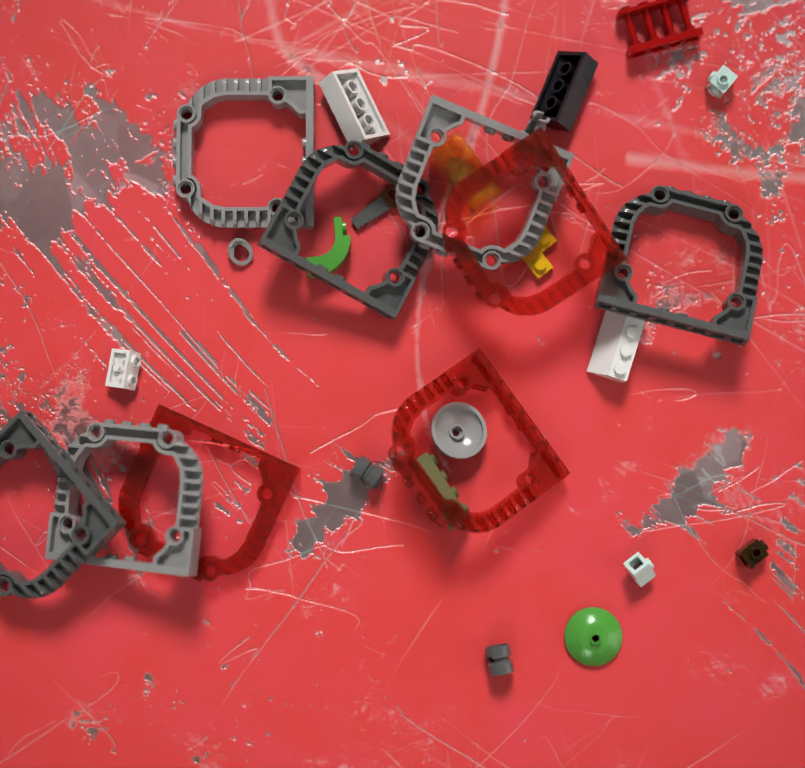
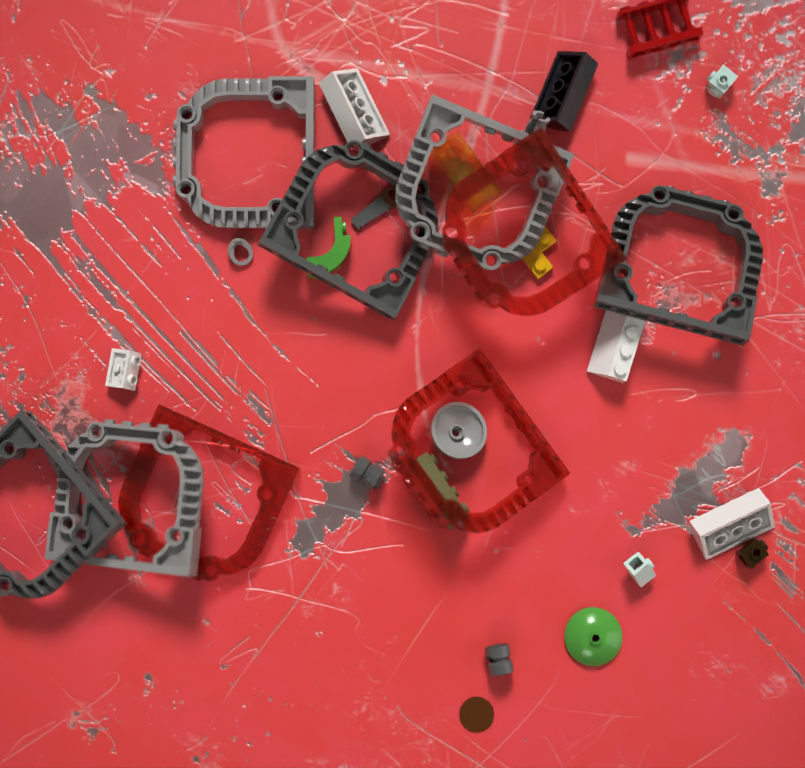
none -> reddish brown sticker [459,697,494,732]
none -> white slope [689,488,775,560]

